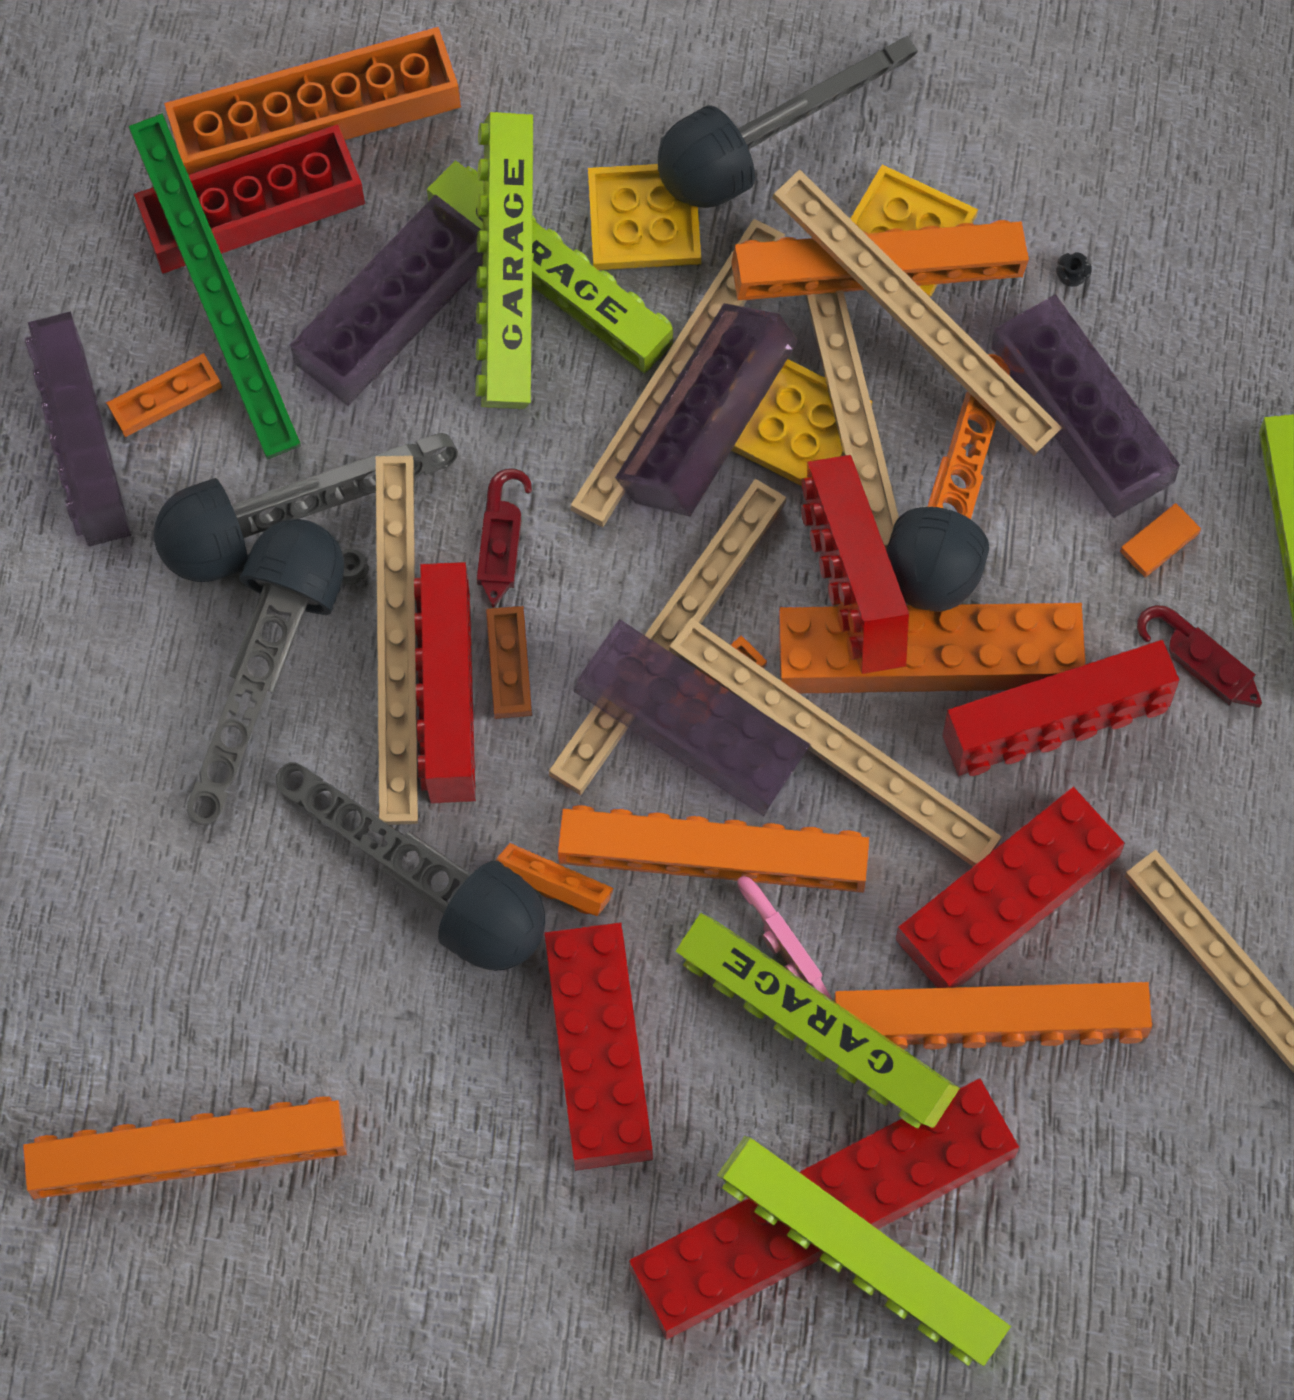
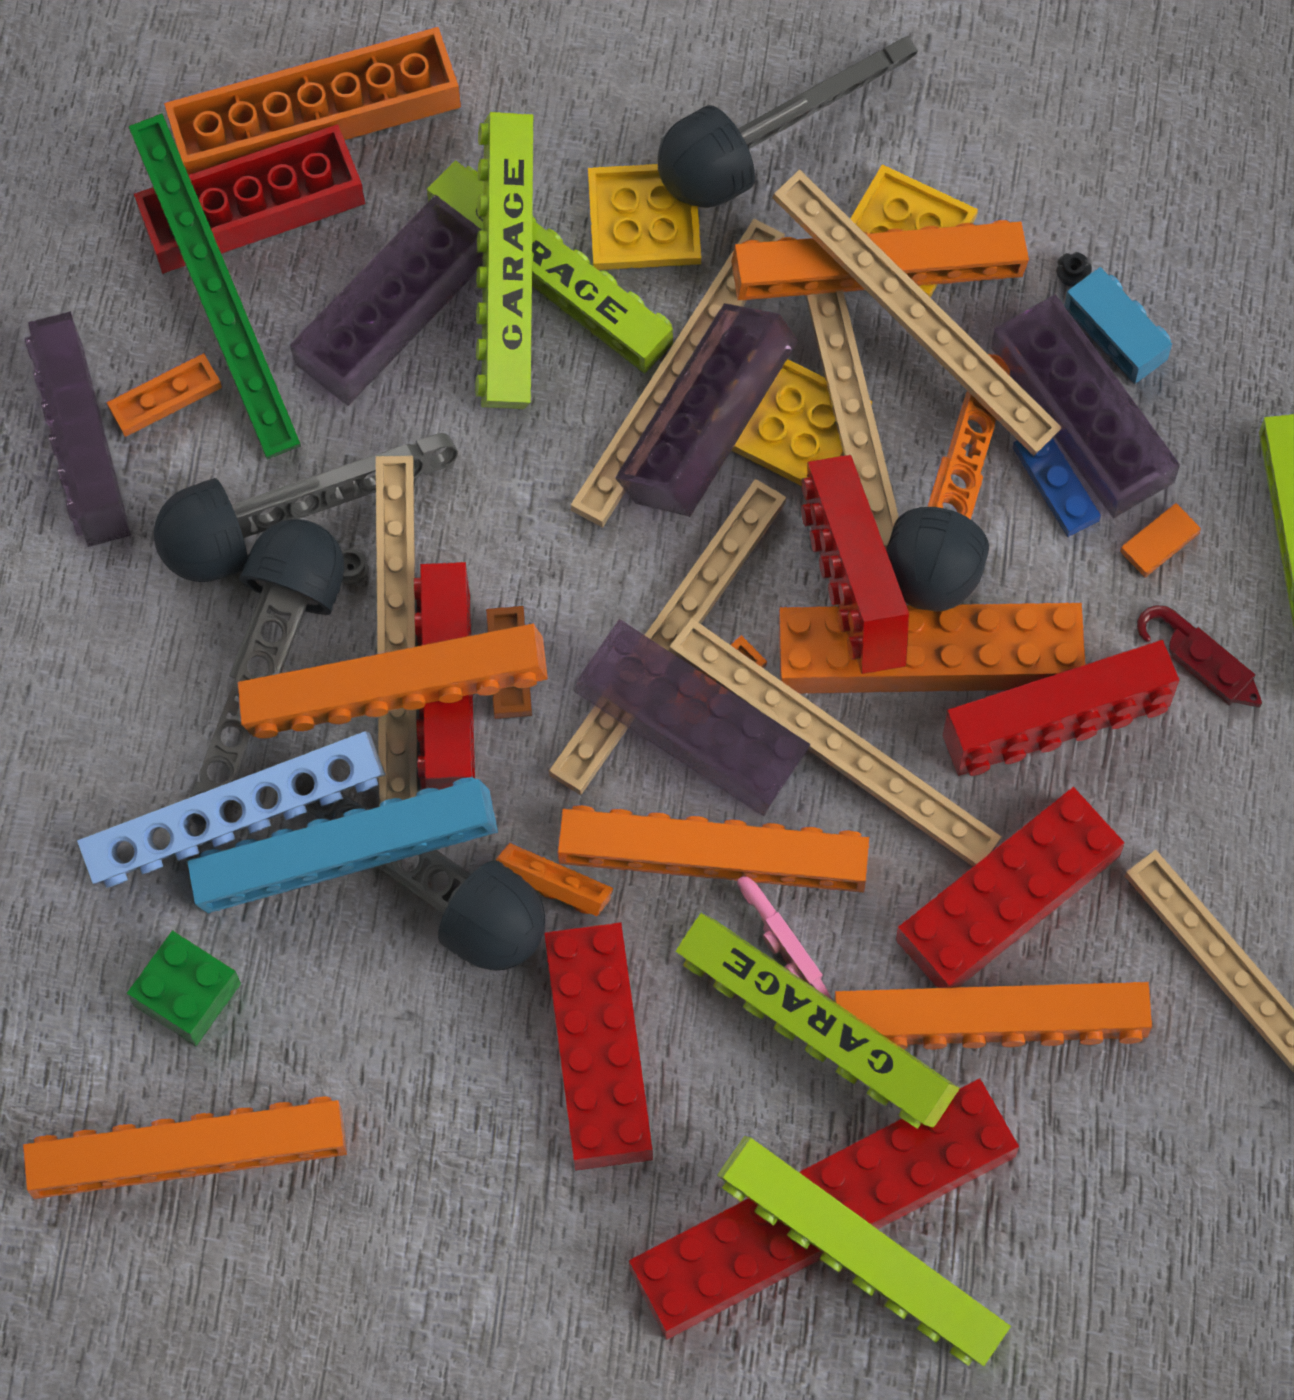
dark red plate [476,468,532,608] -> none
none -> light blue brick [77,731,385,888]
none -> green brick [127,930,241,1046]
none -> dark azure brick [187,778,498,913]
none -> orange brick [238,623,548,739]
none -> blue plate [1012,438,1101,537]
none -> dark azure brick [1064,267,1172,384]

